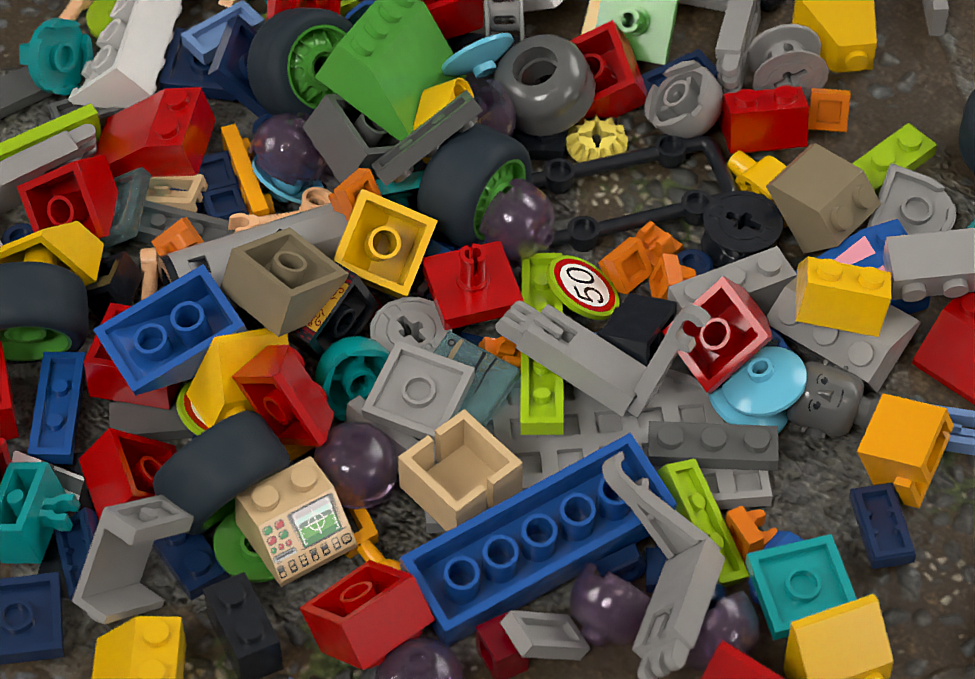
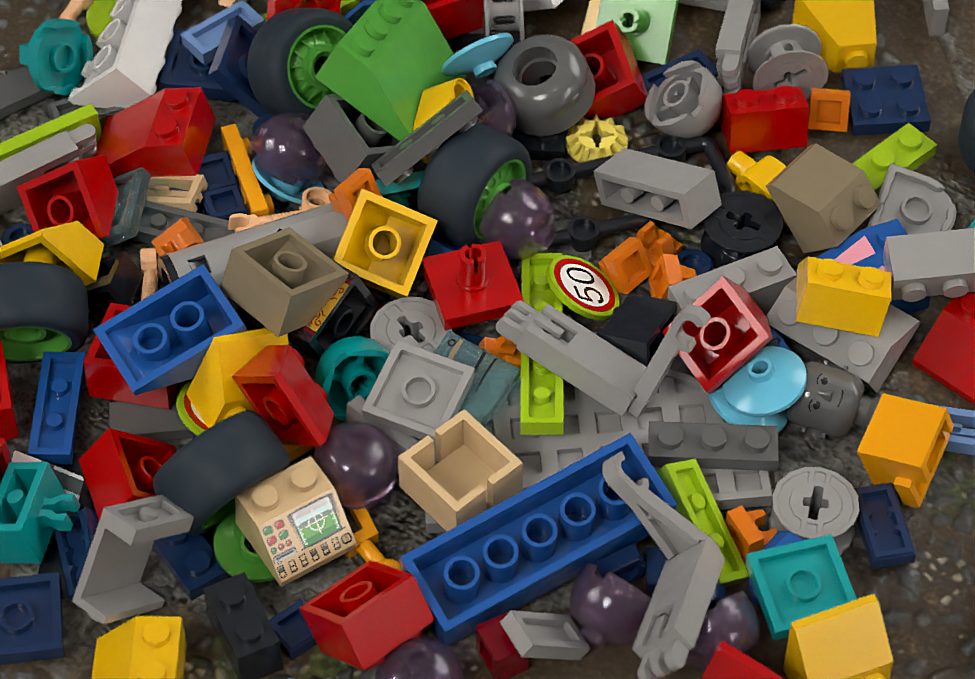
none -> dark blue tile [269,599,317,661]
none -> light grey brick [593,148,722,229]
none -> light grey piece [769,467,859,555]
none -> dark blue plate [840,65,931,136]

